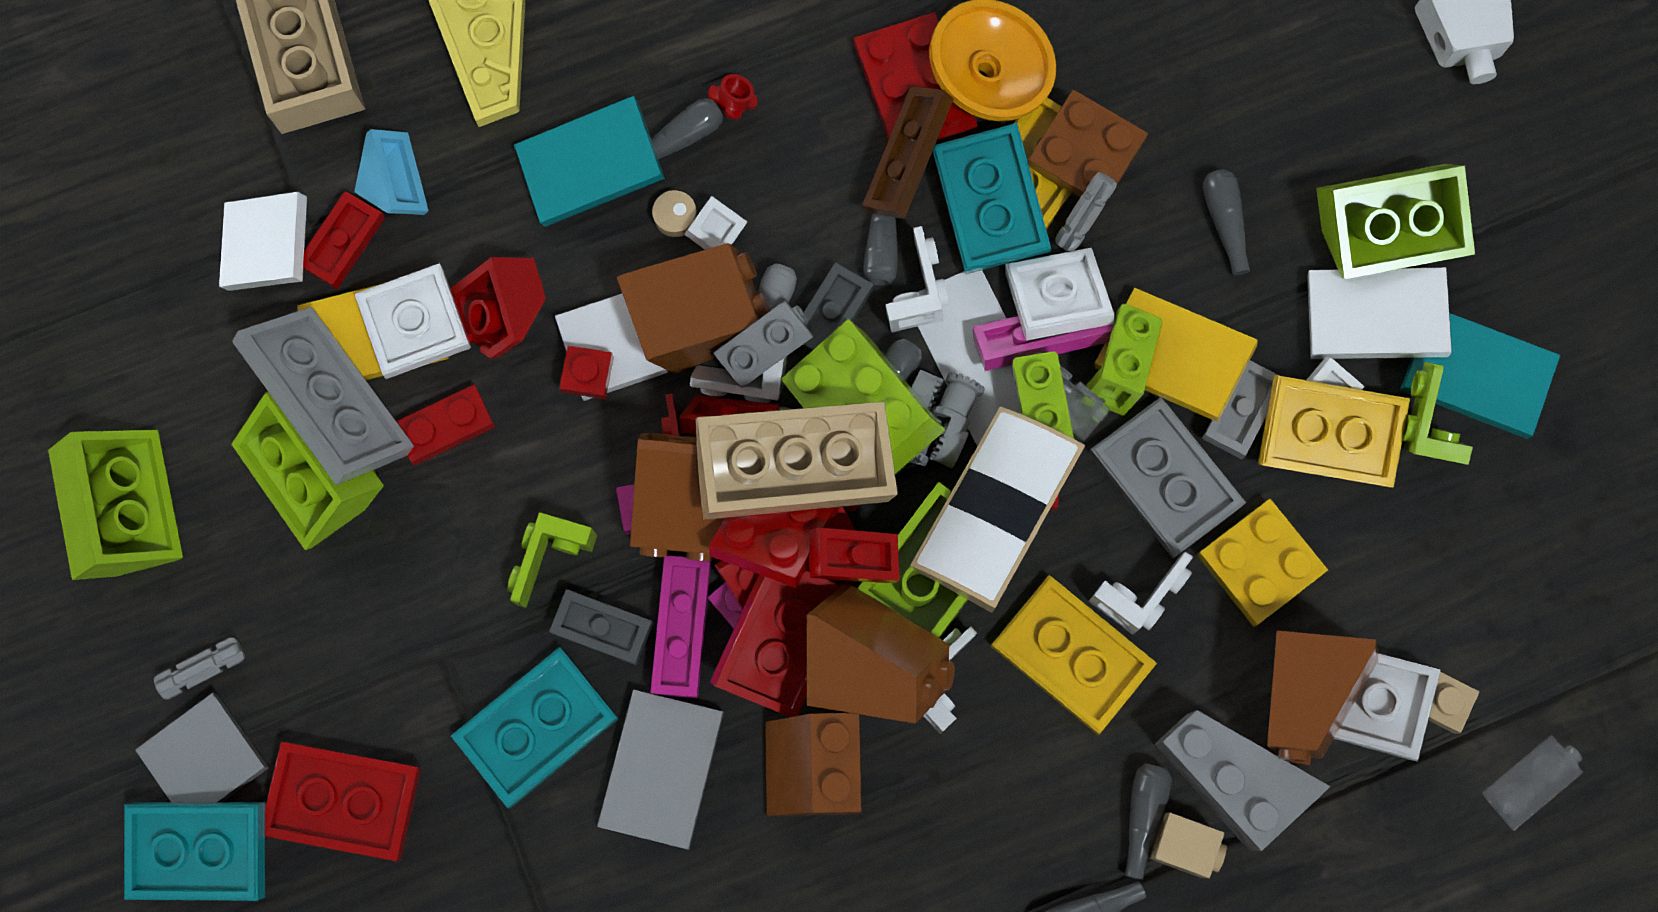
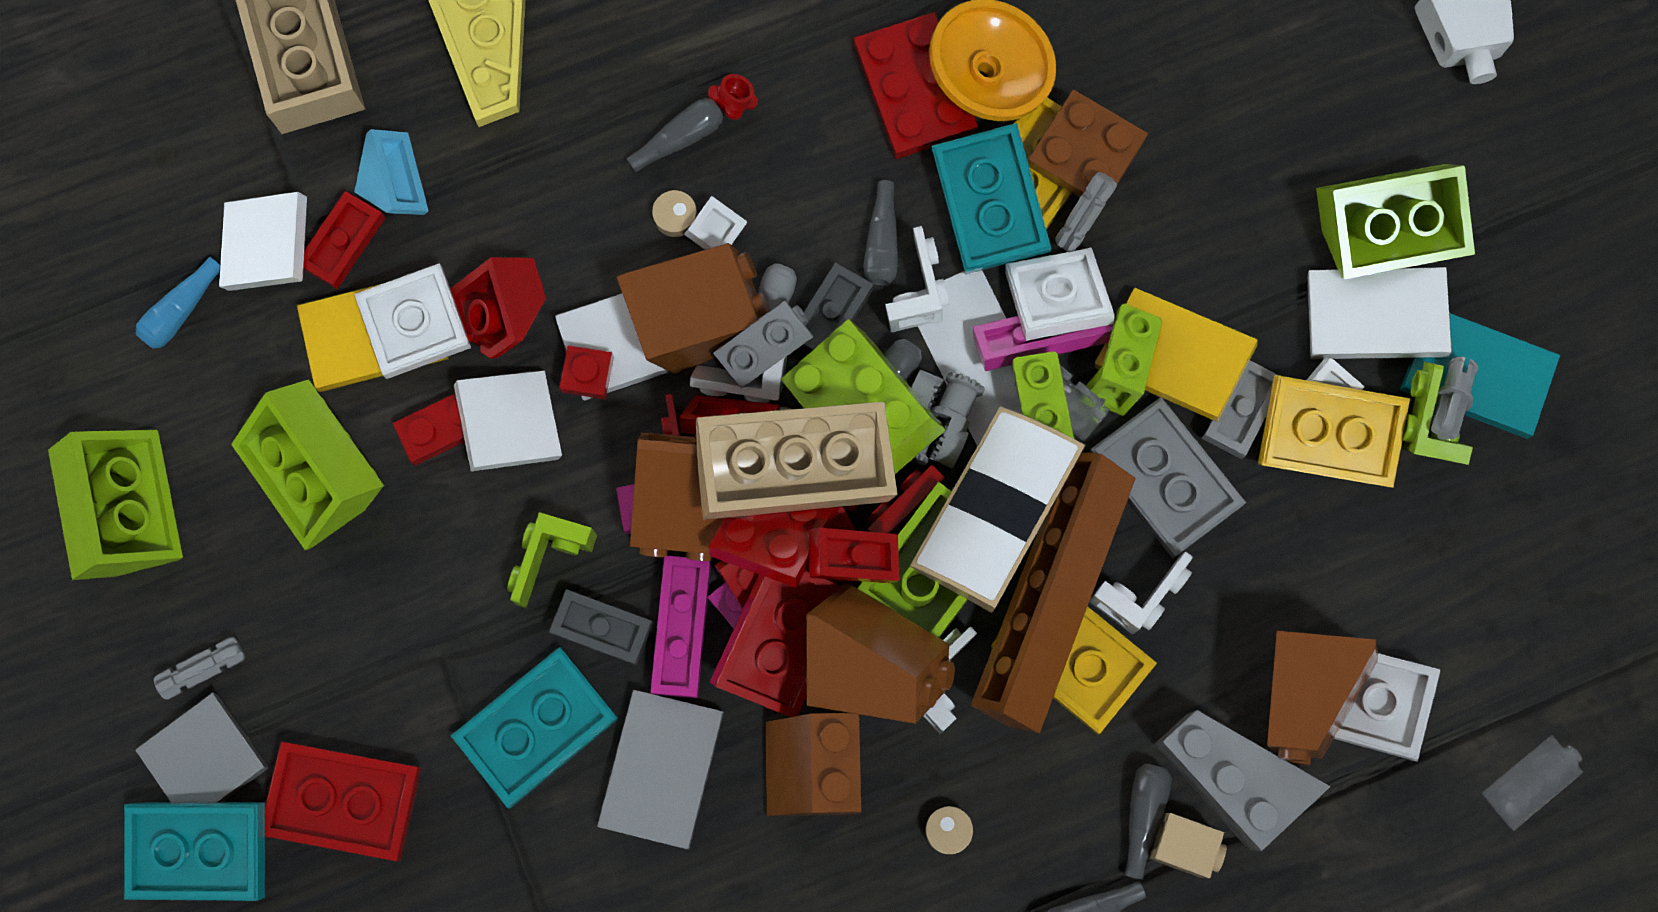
light grey plate [232,307,414,485] -> none
teal tile [514,96,665,227] -> none
reddish brown plate [862,86,953,219] -> none
yellow plate [1197,499,1328,627] -> none
dark grey piece [1202,169,1250,276] -> none
tan plate [1428,672,1479,734] -> none
none -> dark azure piece [136,257,220,349]
none -> white tile [454,371,562,471]
none -> red plate [867,465,945,534]
none -> tan tile [925,806,973,854]
none -> dark orange brick [971,453,1136,734]
none -> light grey axle [1431,357,1479,441]

